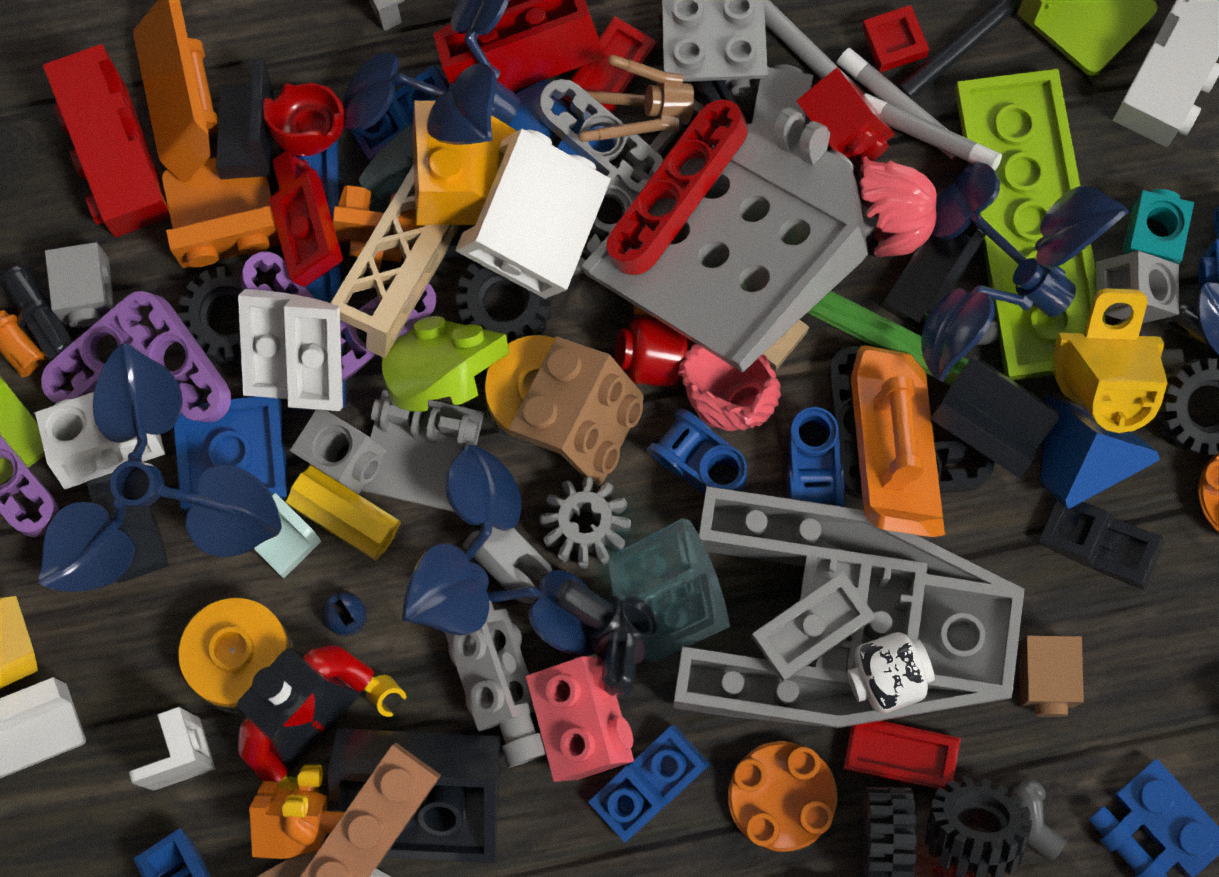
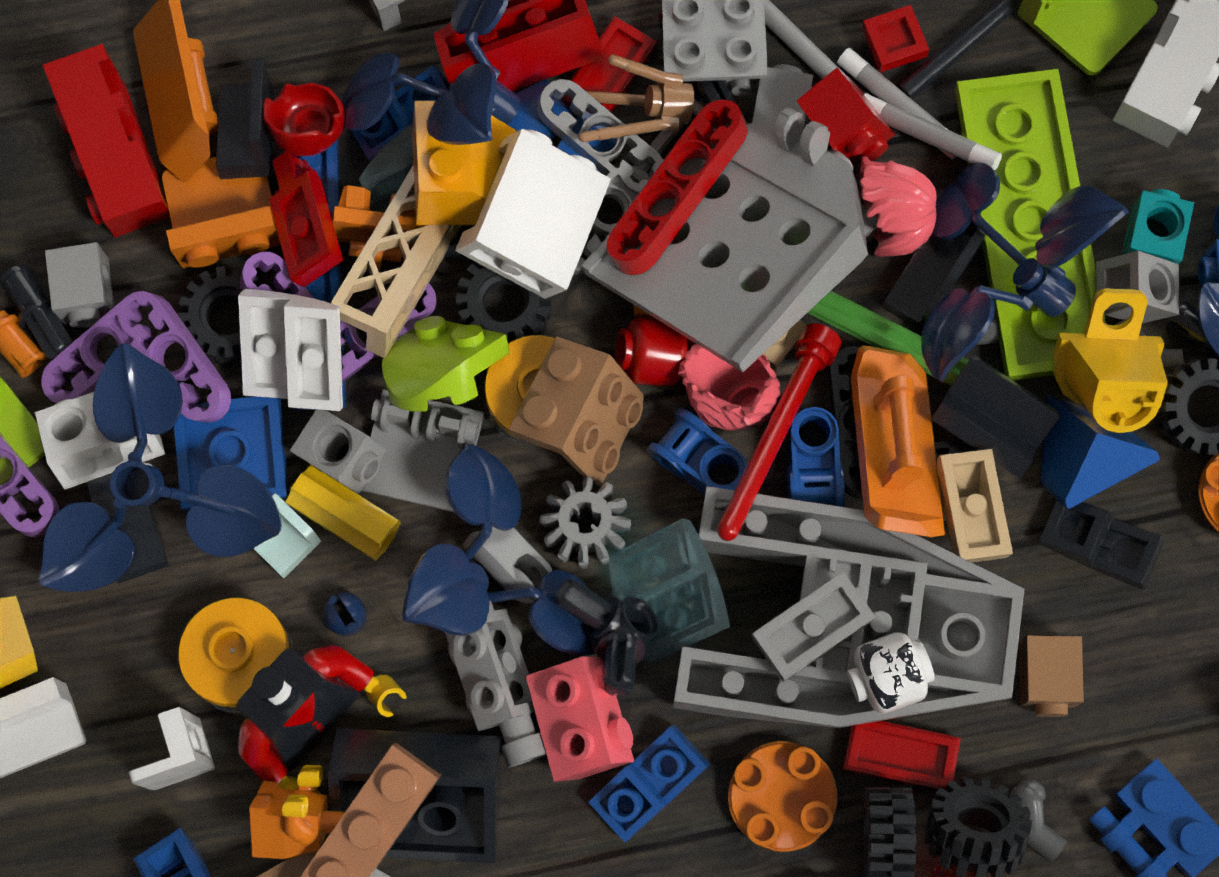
none -> red piece [717,323,842,541]
none -> tan slope [937,449,1013,562]

